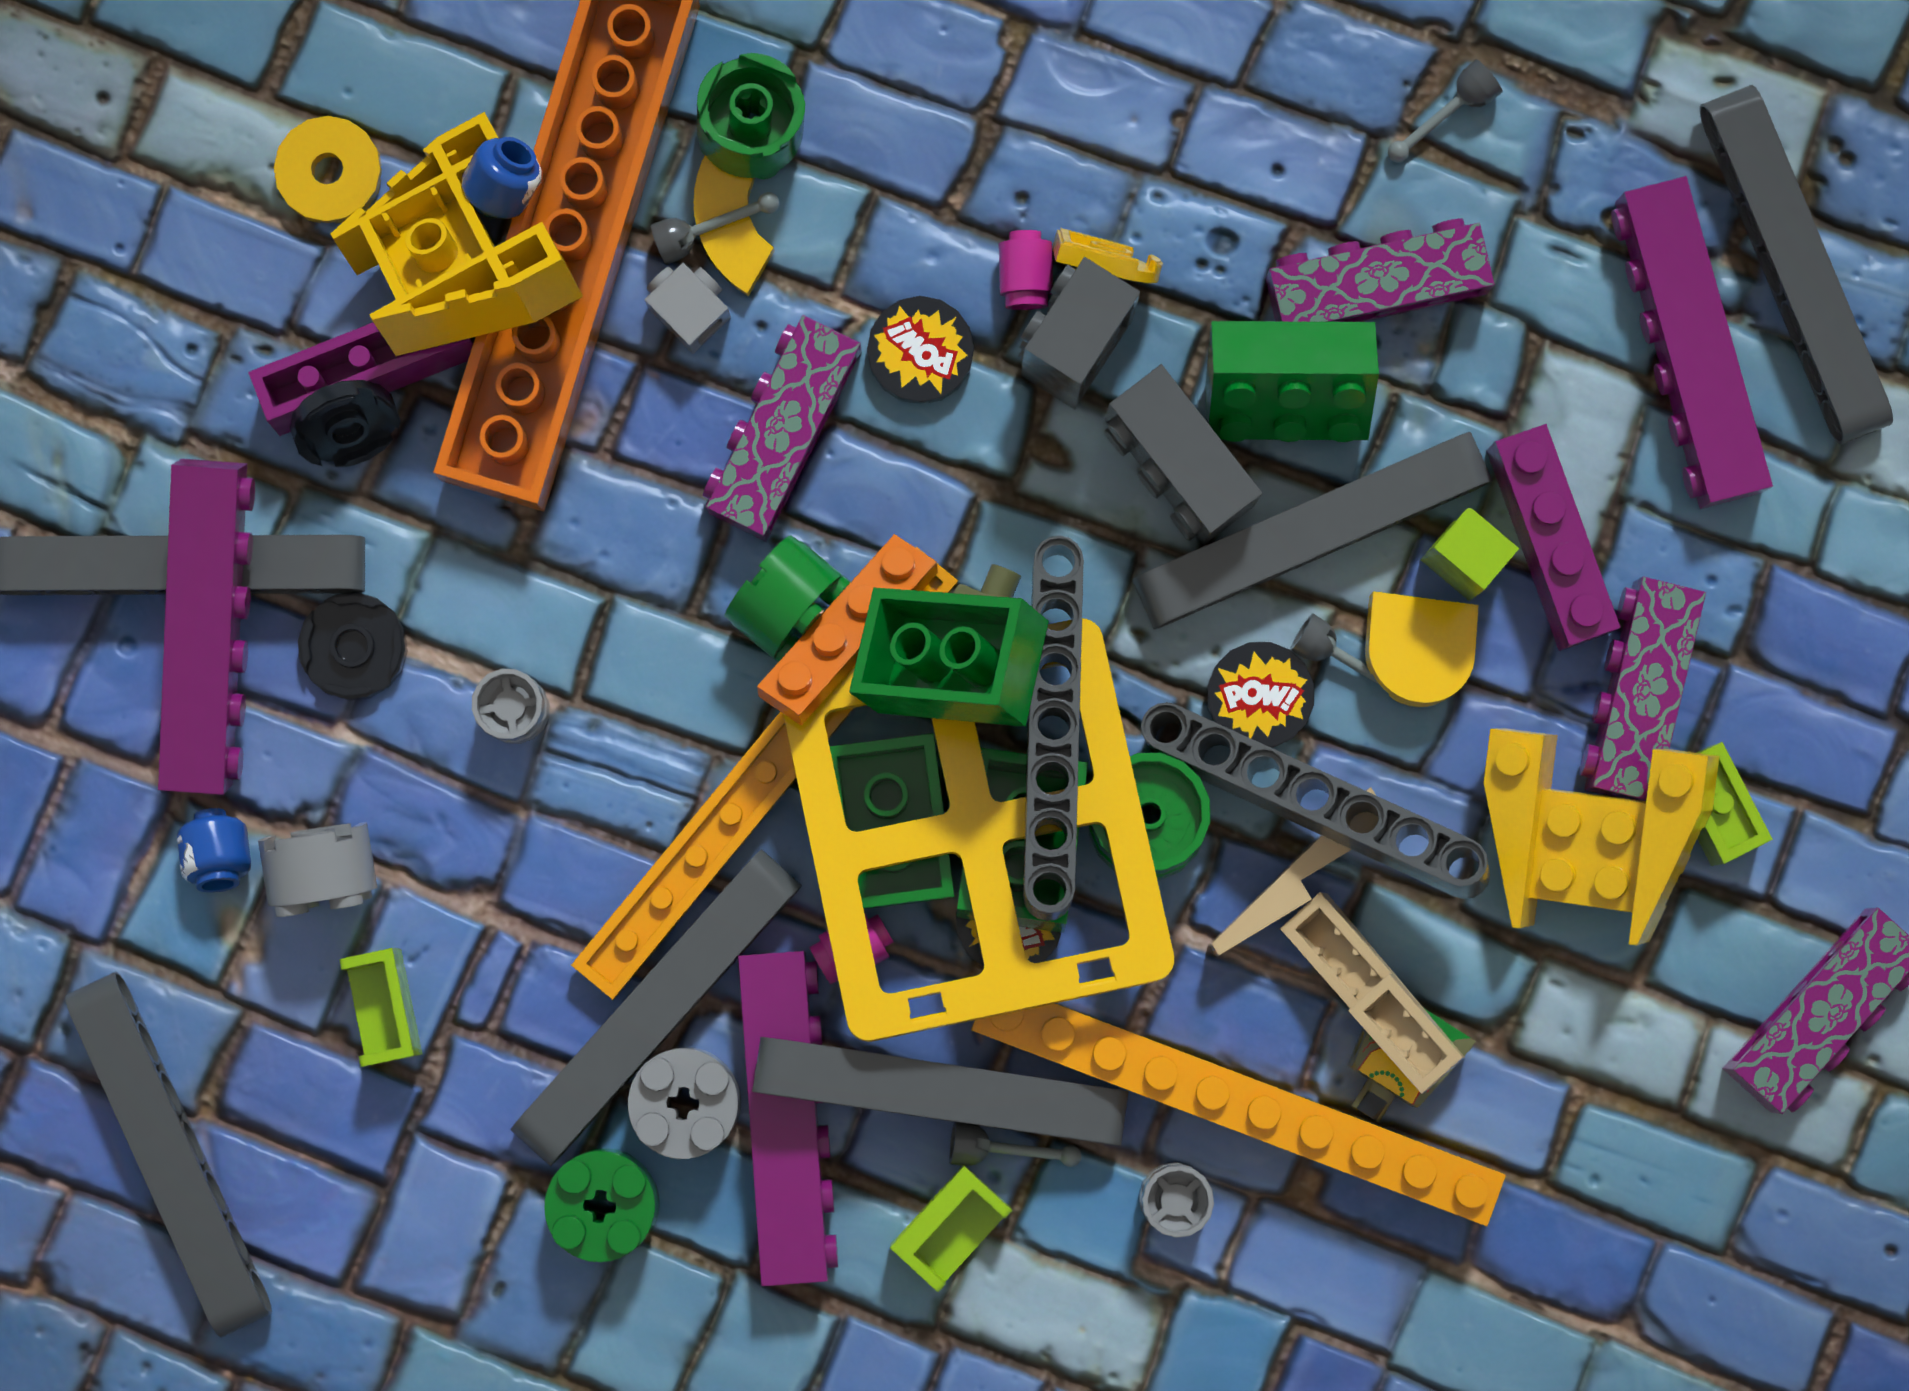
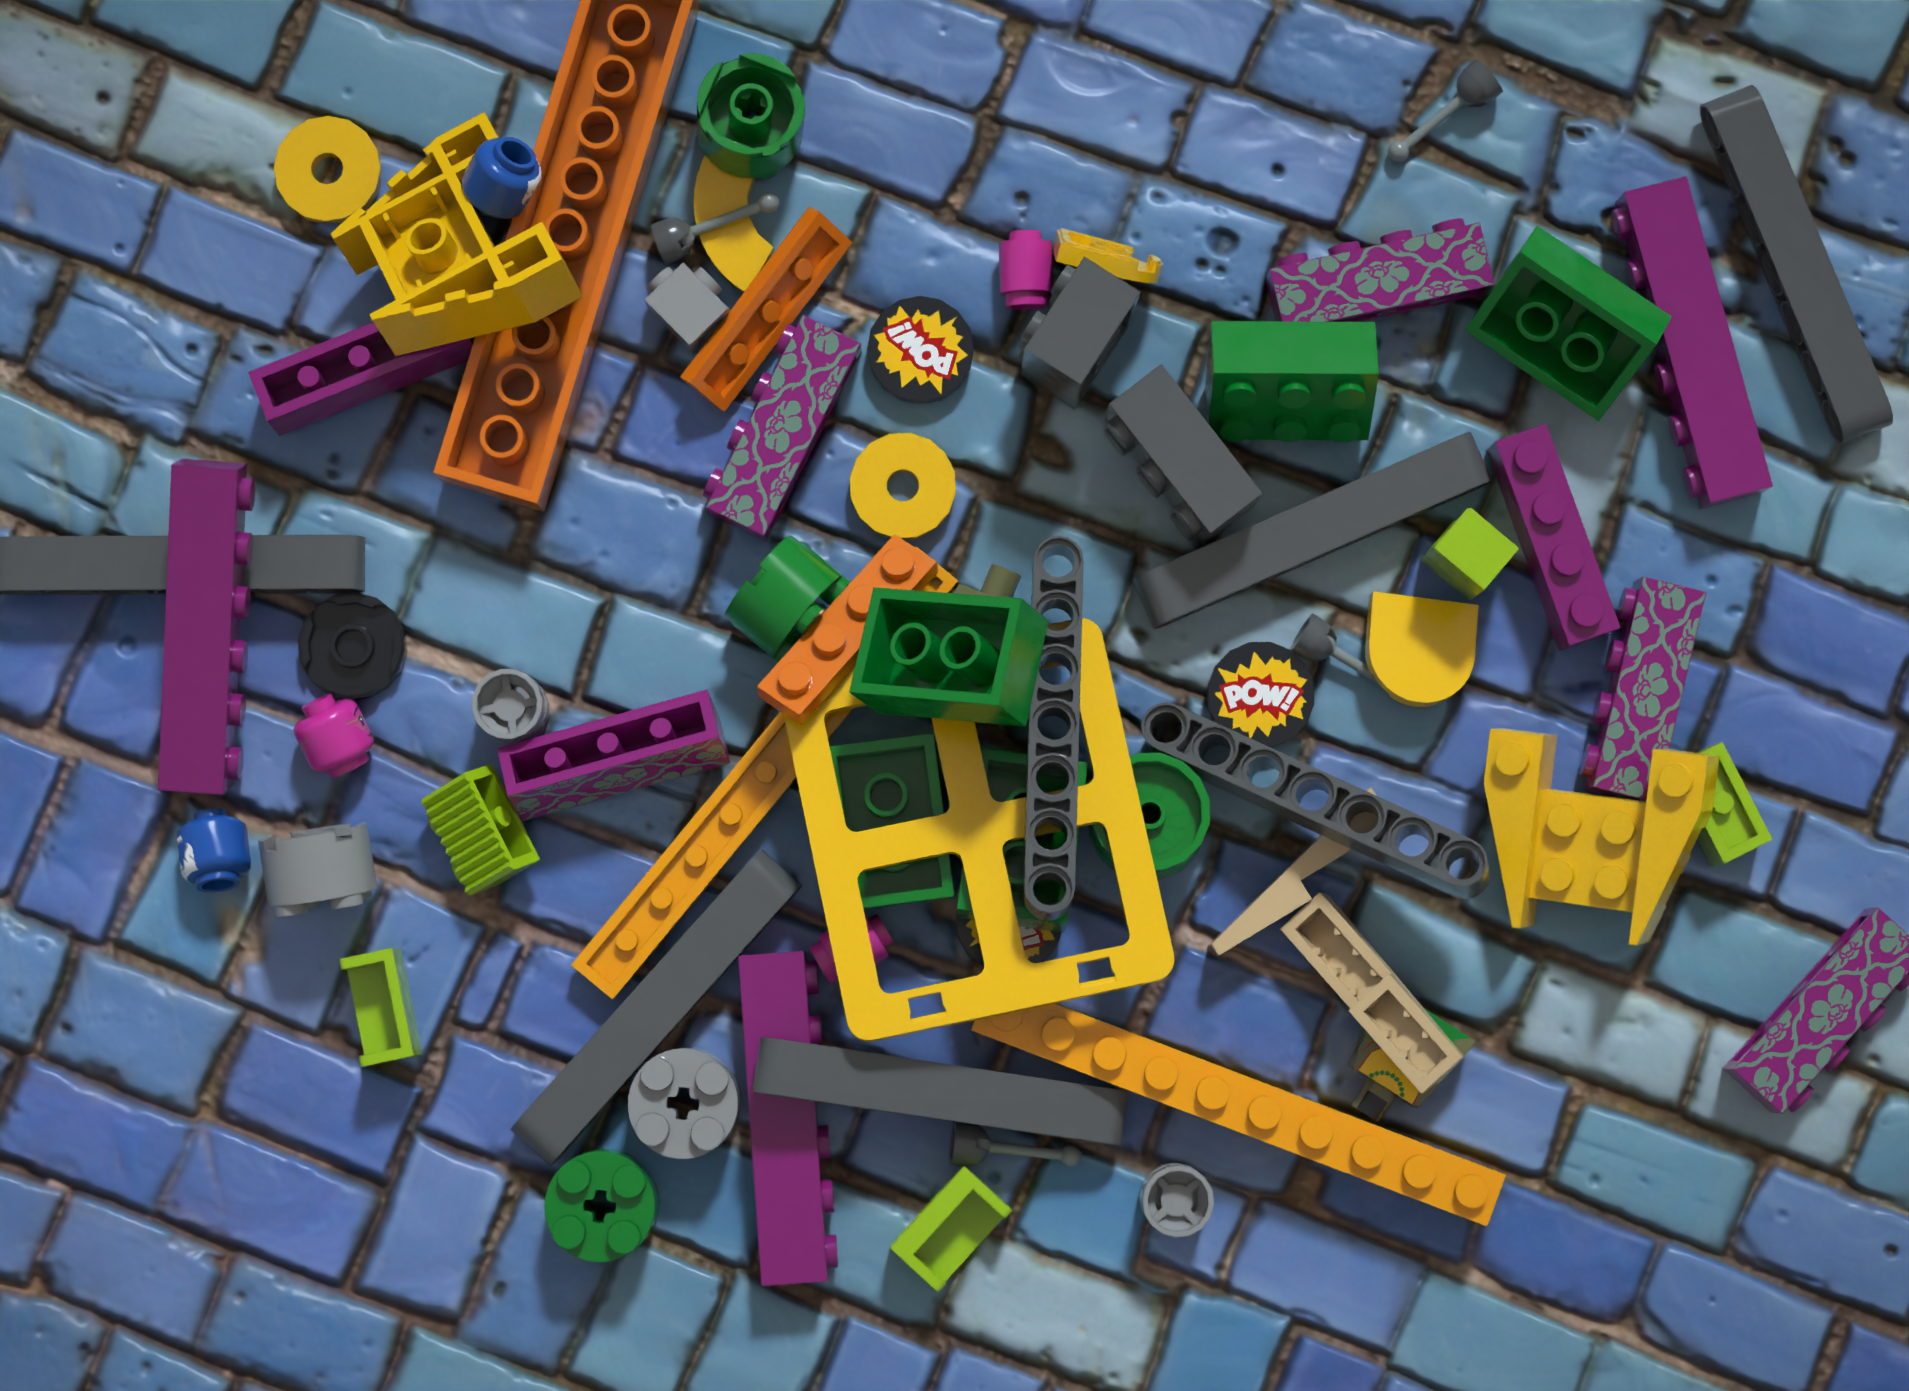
dark grey beam [65,971,272,1338] -> none
black tile [290,380,401,467] -> none
none -> dark pink head [293,693,374,778]
none -> lime brick [421,763,540,896]
none -> magenta brick [497,689,731,821]
none -> orange plate [680,207,853,412]
none -> yellow tile [850,433,956,540]
none -> green brick [1464,226,1672,421]

